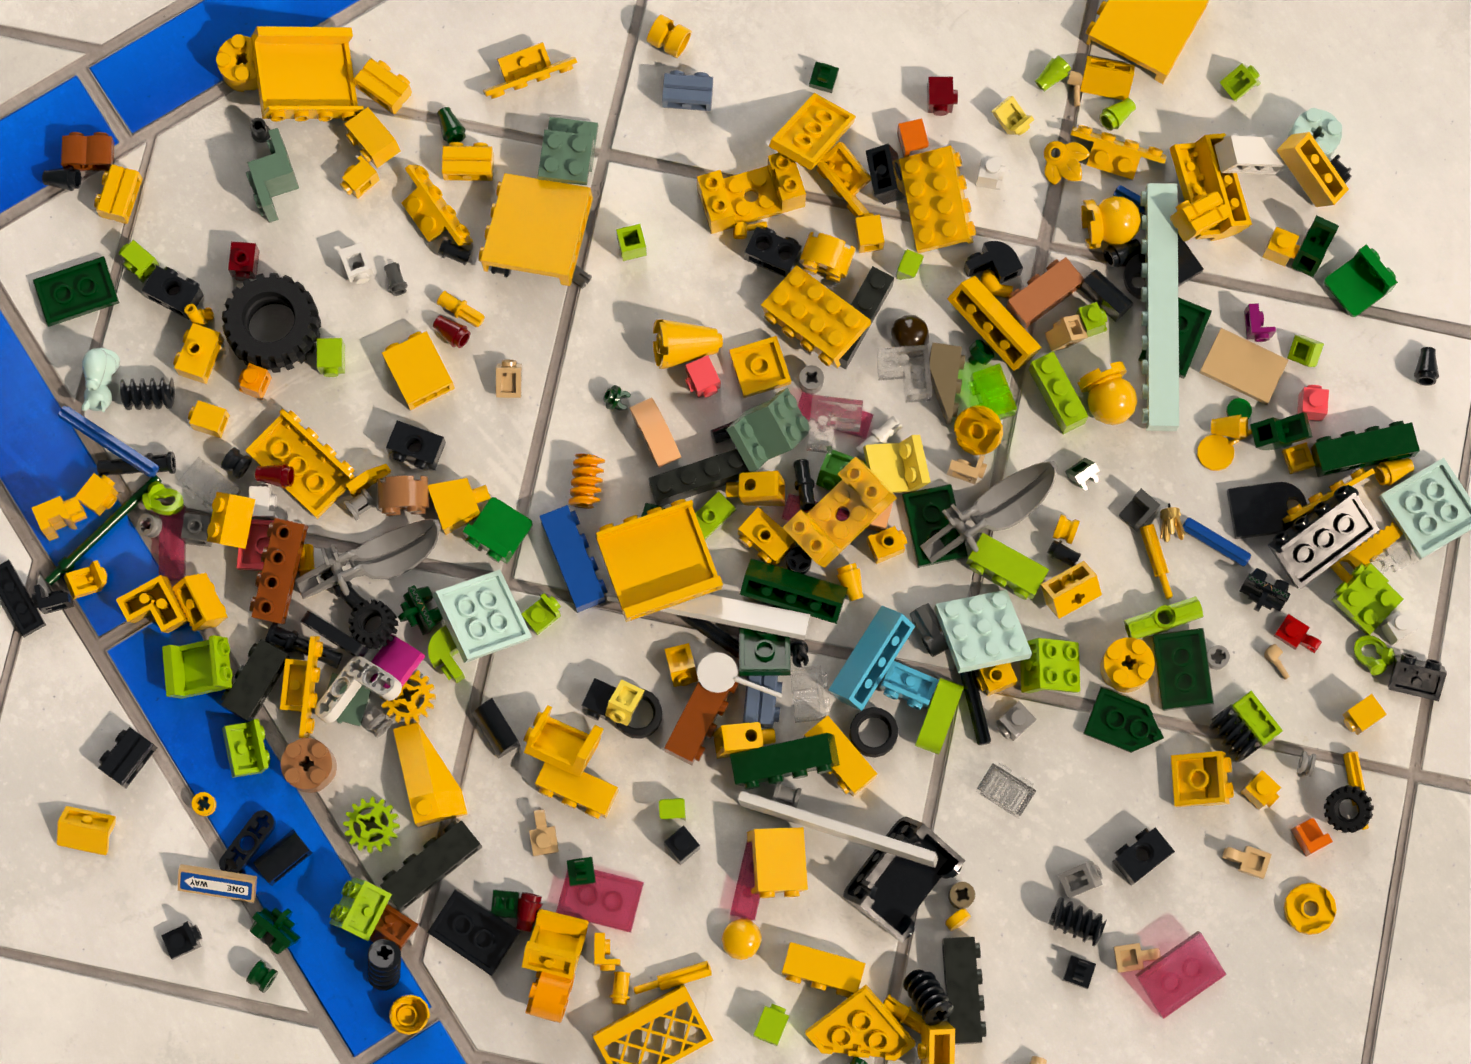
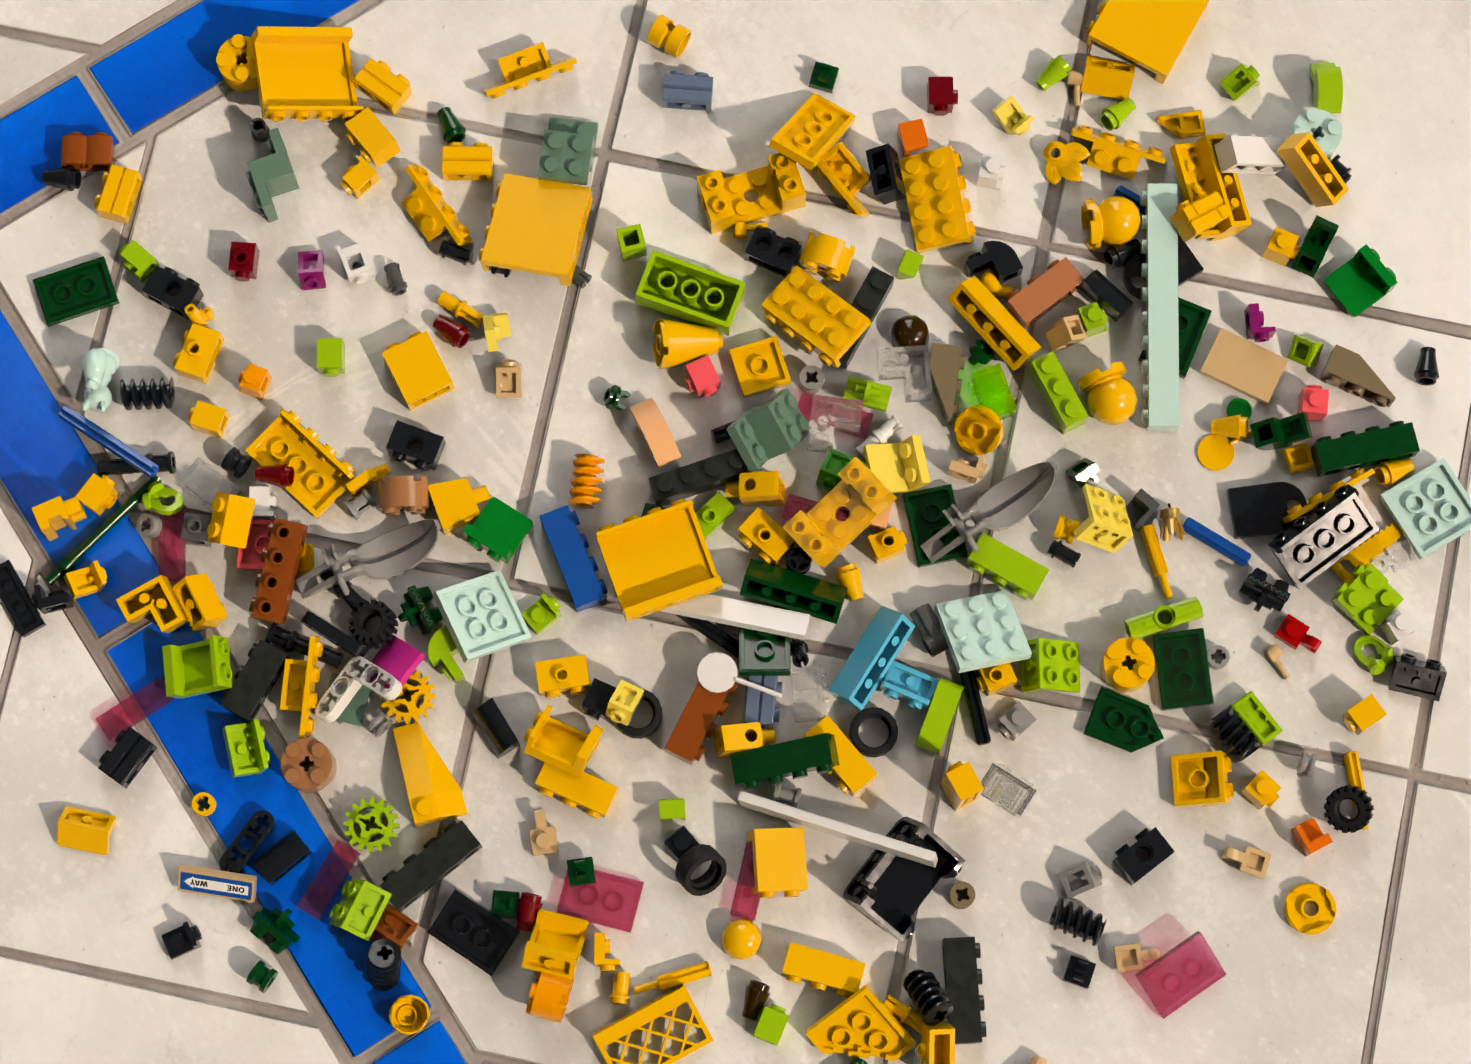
black tyre [222,273,321,373] -> none
yellow bracket [664,643,698,687] -> none
black pin [793,459,816,511] -> none
yellow brick [855,213,885,253] -> none
yellow tile [945,908,971,931] -> none
yellow brick [1041,561,1102,619] -> none
none -> clear pink tile [96,677,175,741]
none -> clear pink tile [296,840,361,921]
none -> magenta bracket [298,250,326,290]
none -> light yellow bracket [483,313,511,352]
none -> yellow brick [535,654,590,699]
none -> lime brick [635,250,746,336]
none -> black tyre [675,844,727,896]
none -> dark brown cone [742,980,771,1020]
none -> lime hips [842,376,892,412]
none -> yellow brick [940,761,984,811]
none -> light yellow bracket [1074,484,1133,553]
none -> yellow tile [1156,110,1206,139]
none -> lime brick [1309,61,1343,114]
none -> dark tan slope [1320,344,1396,407]

